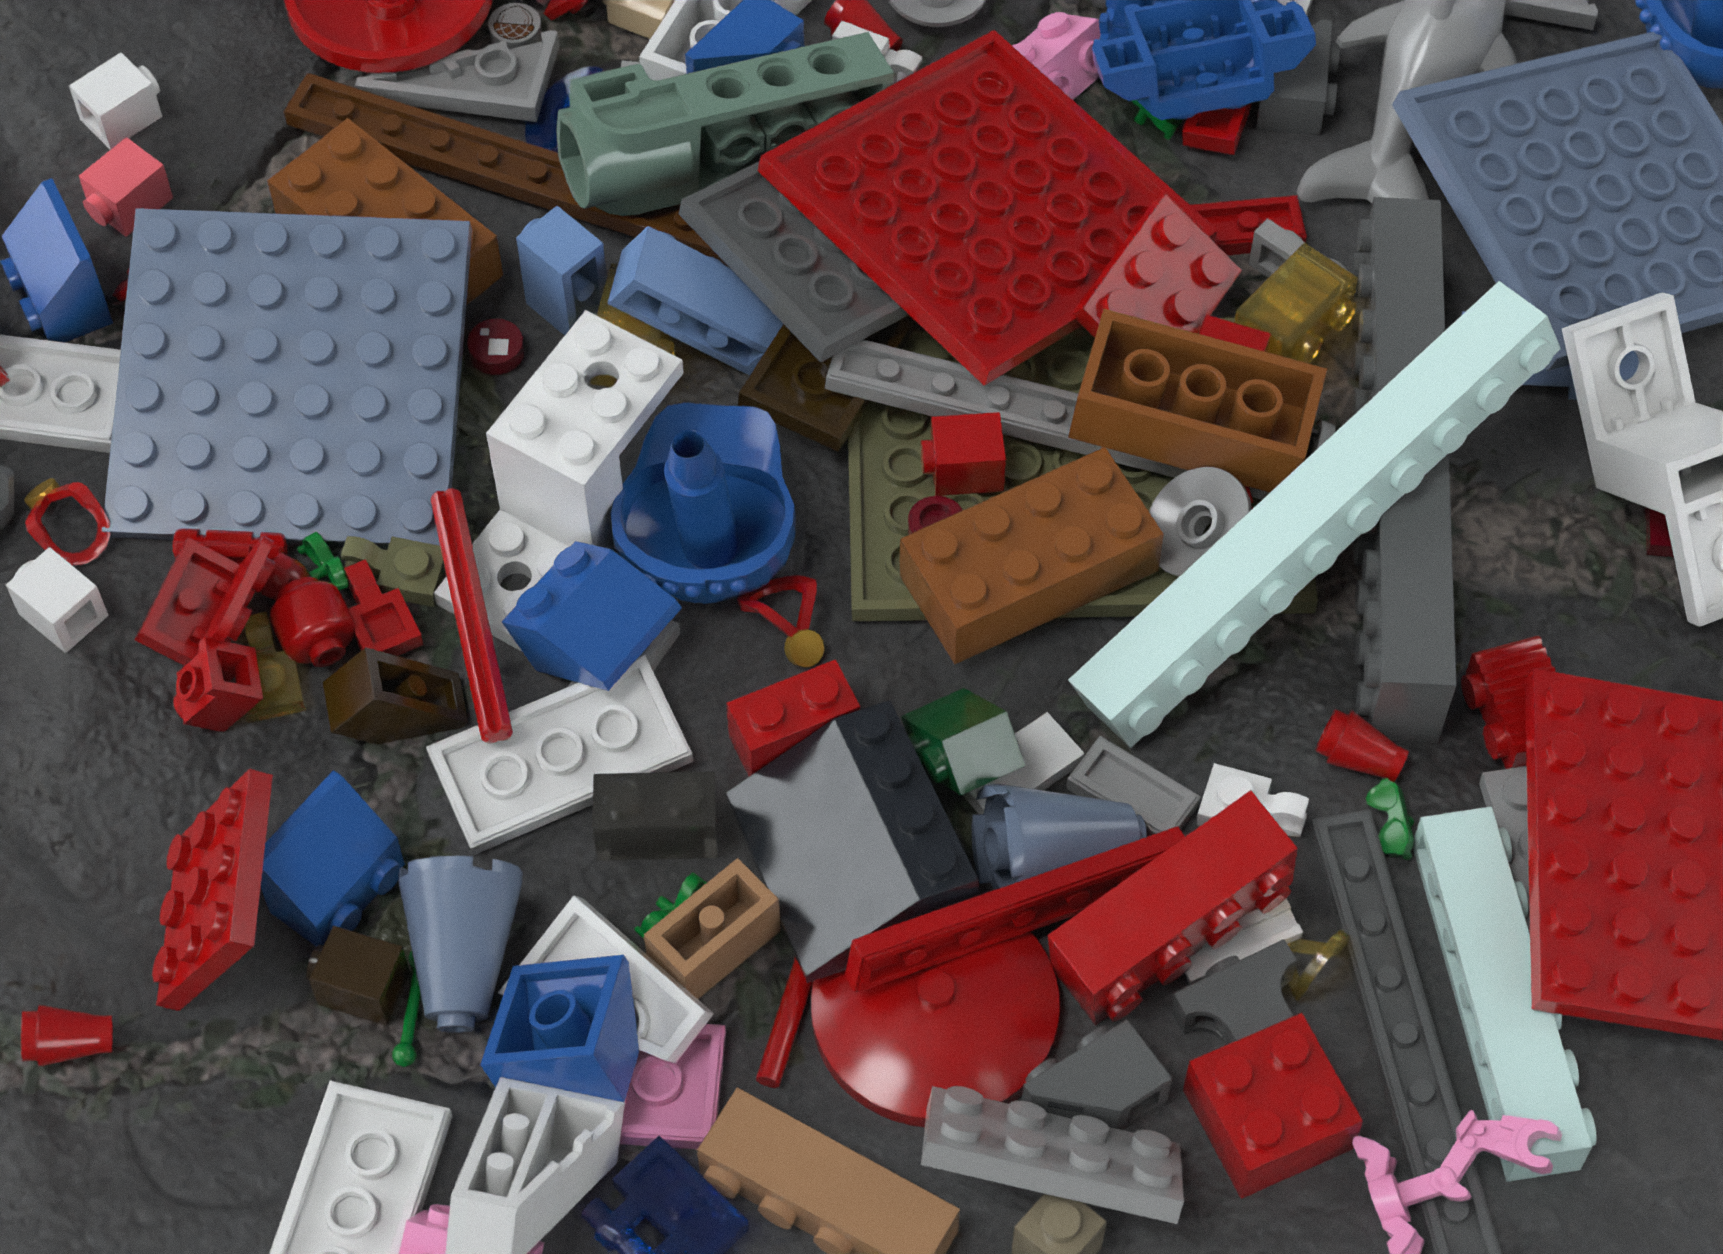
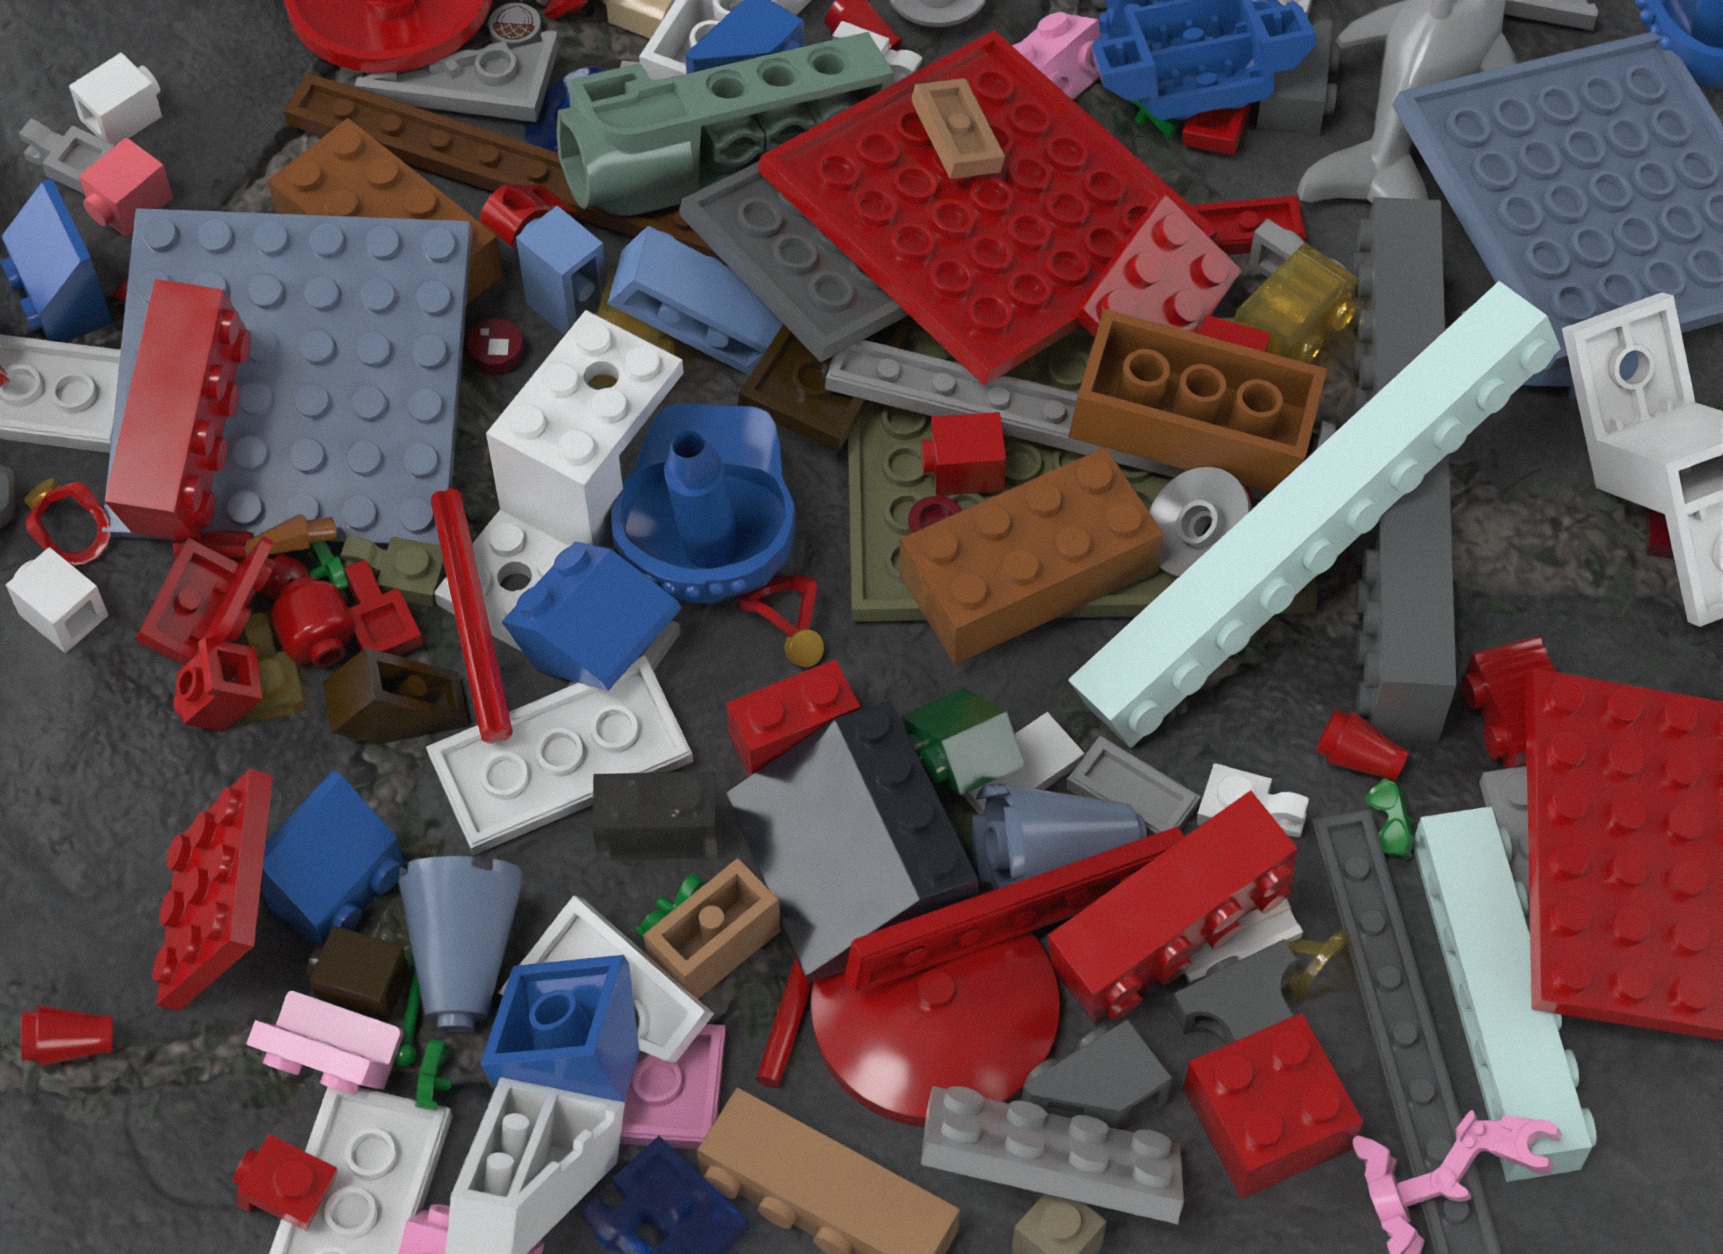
none -> light grey plate [19,119,115,194]
none -> red brick [104,279,251,543]
none -> red bracket [232,1134,338,1231]
none -> dark orange bar [245,514,336,555]
none -> bright pink bracket [246,991,404,1095]
none -> green piece [415,1039,453,1111]
none -> red leg [479,184,578,250]
none -> medium nougat plate [911,78,1005,179]

